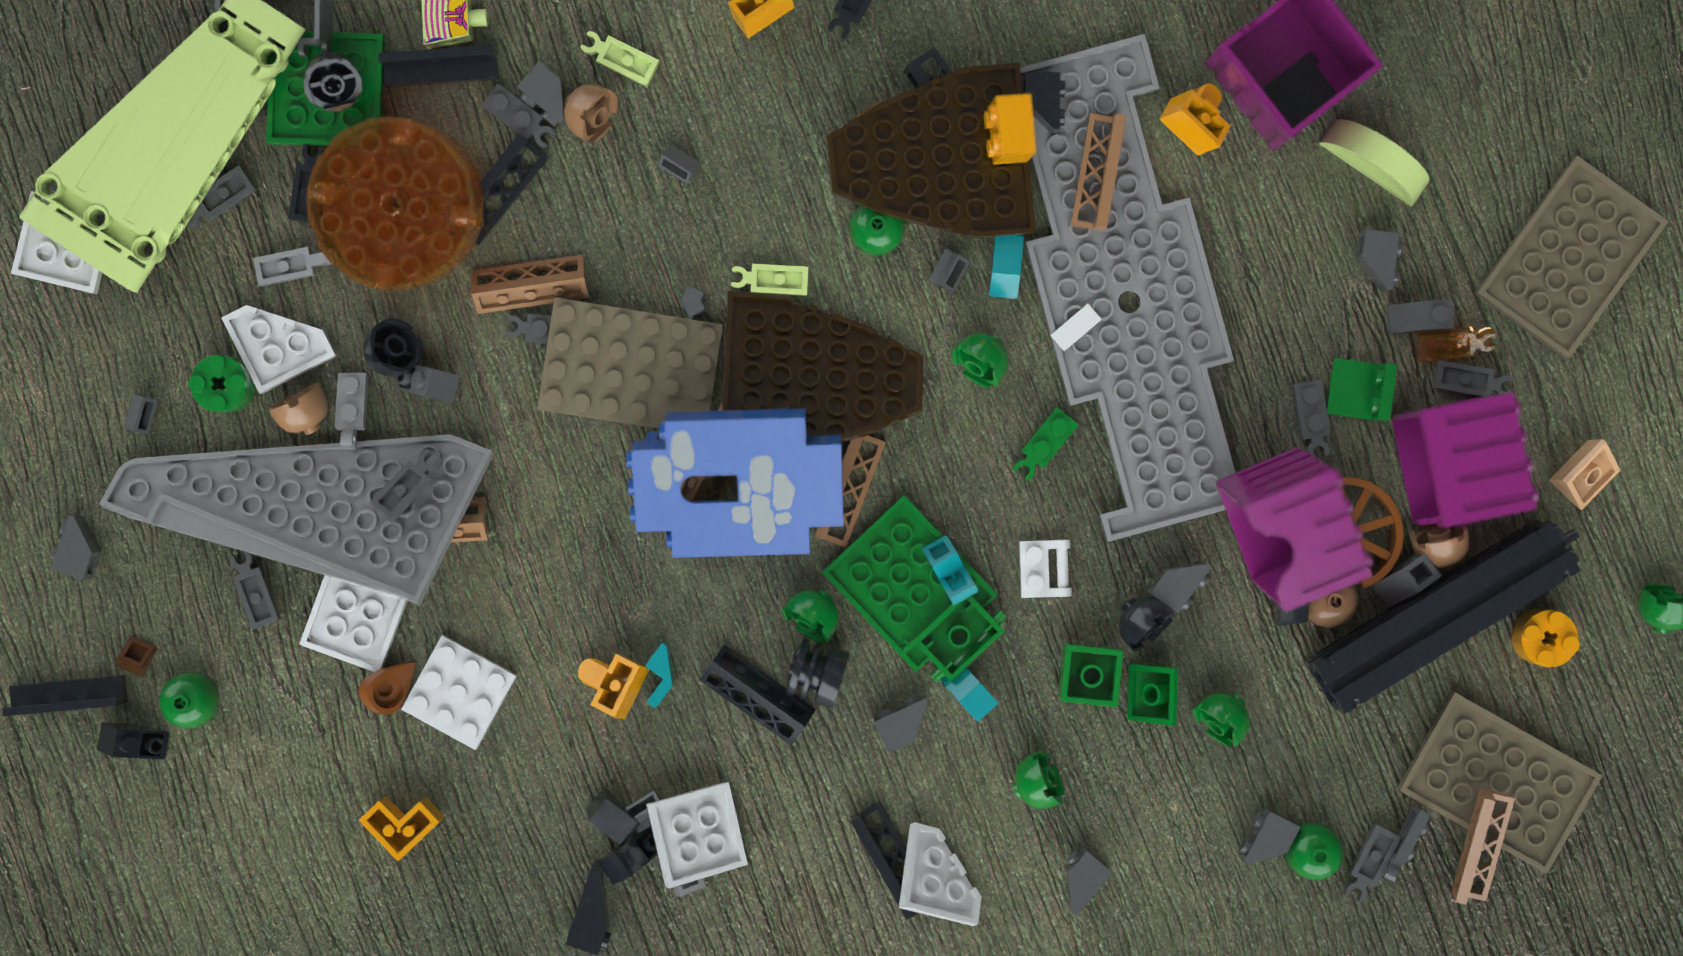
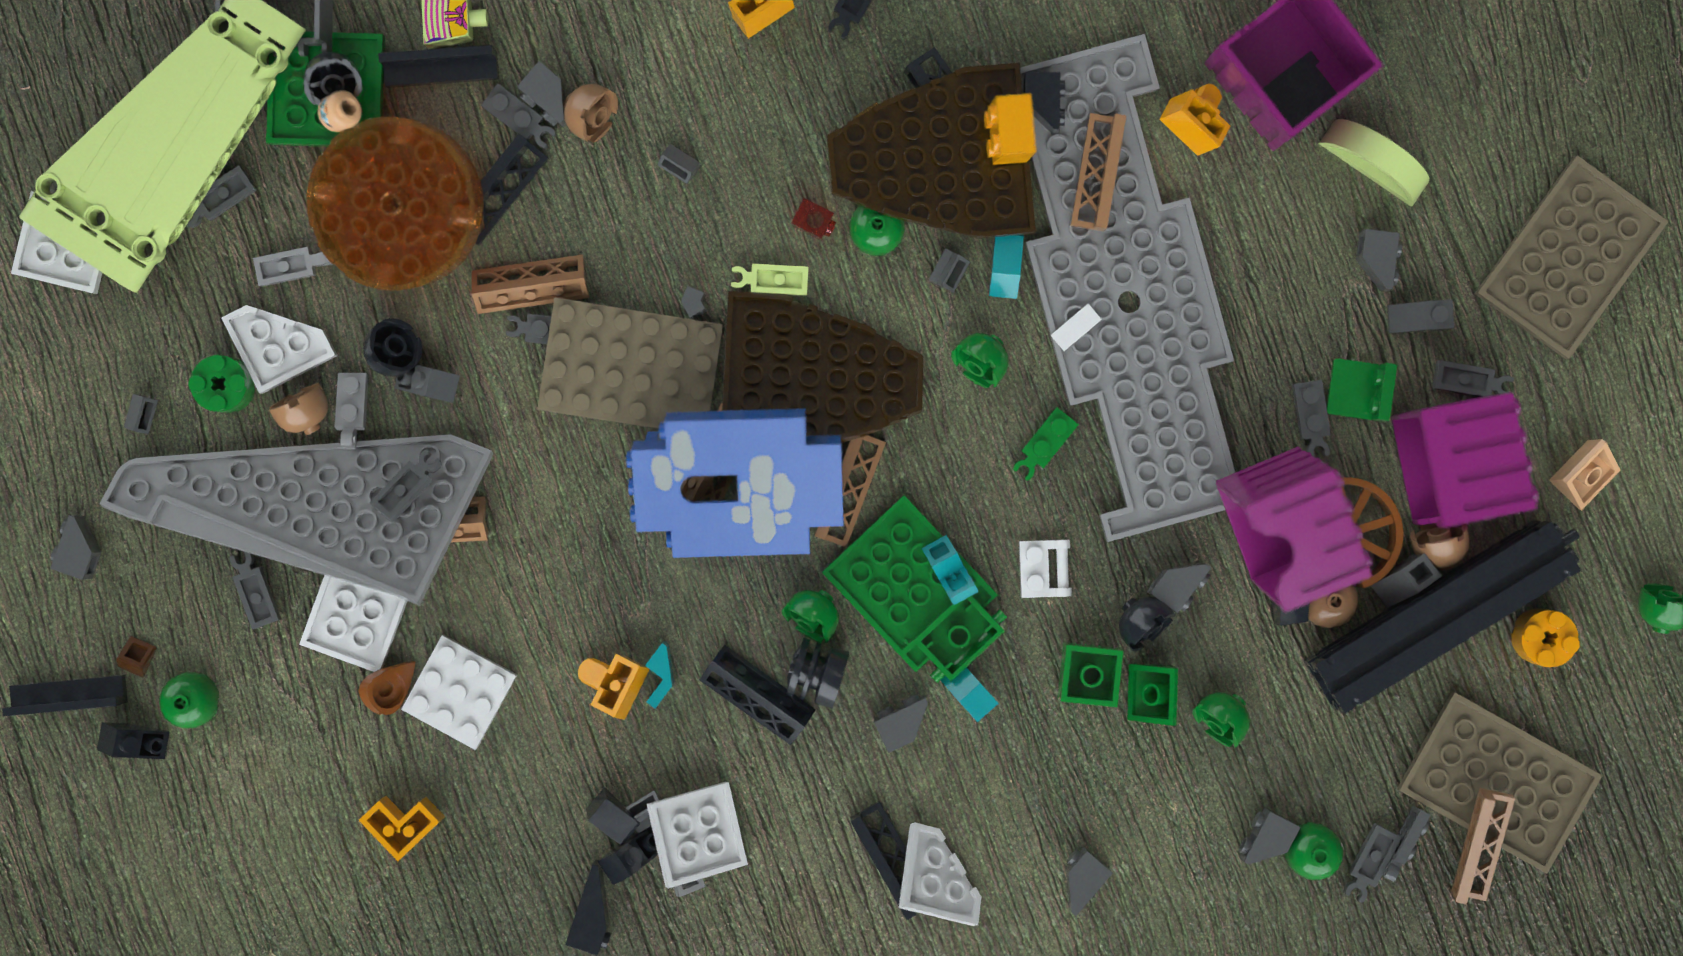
black plate [288,144,327,224] -> none
yellowish green plate [580,31,660,87] -> none
green cylinder [1013,750,1065,809] -> none
clear orange plate [1415,326,1496,363] -> none
none -> light nougat head [318,91,362,132]
none -> clear red brick [791,198,837,241]

